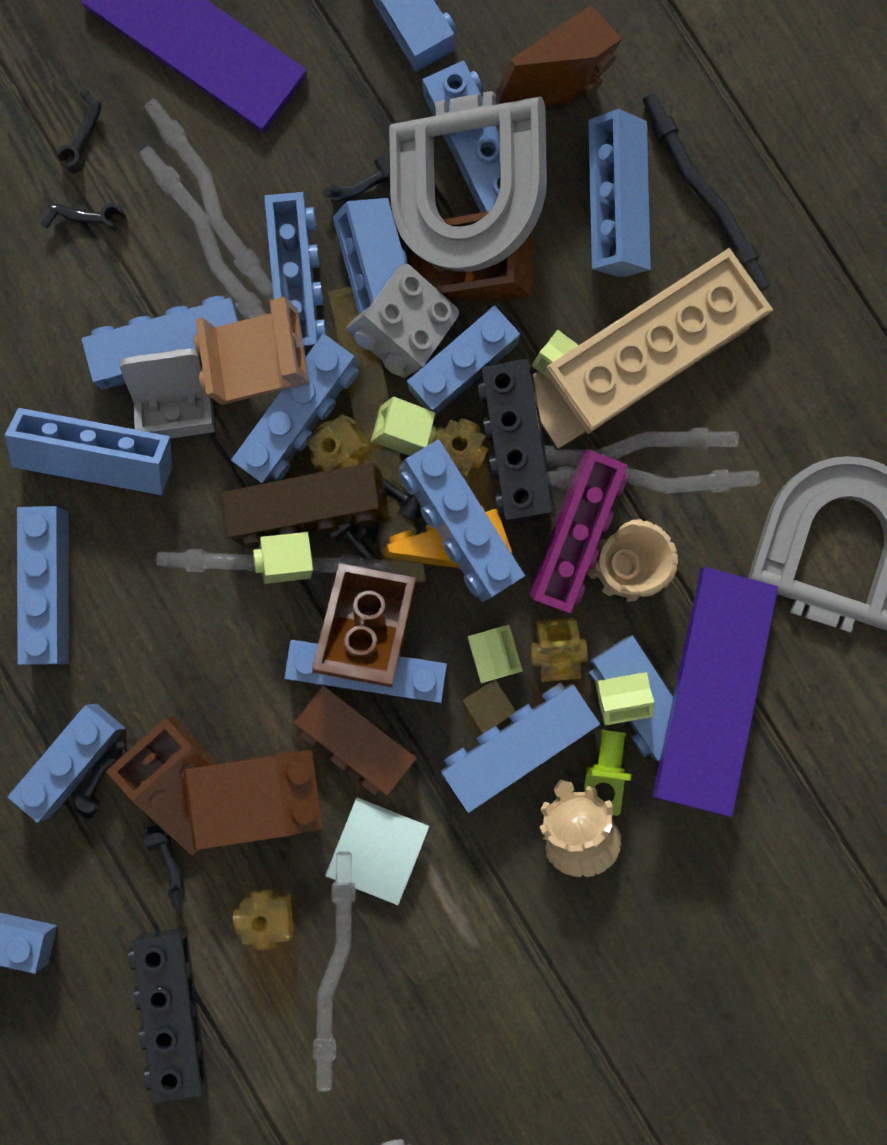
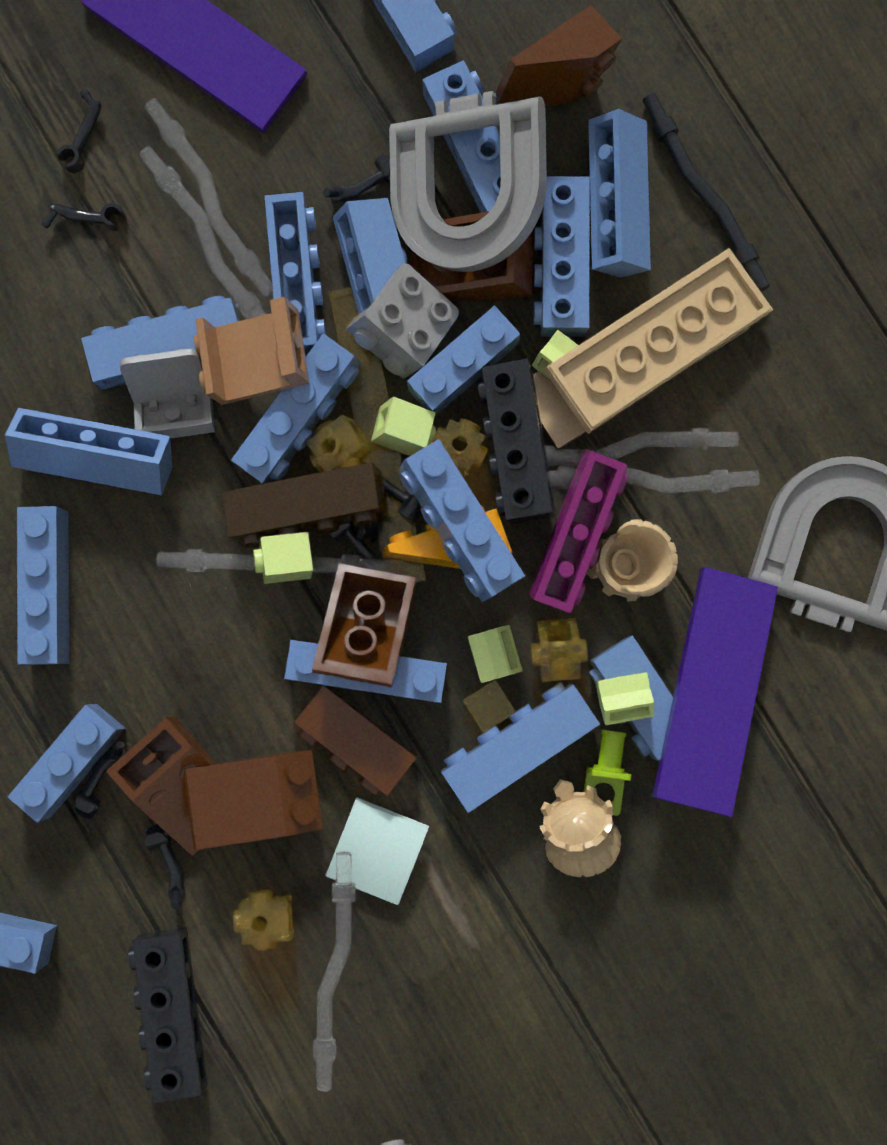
none -> medium blue brick [533,176,590,337]

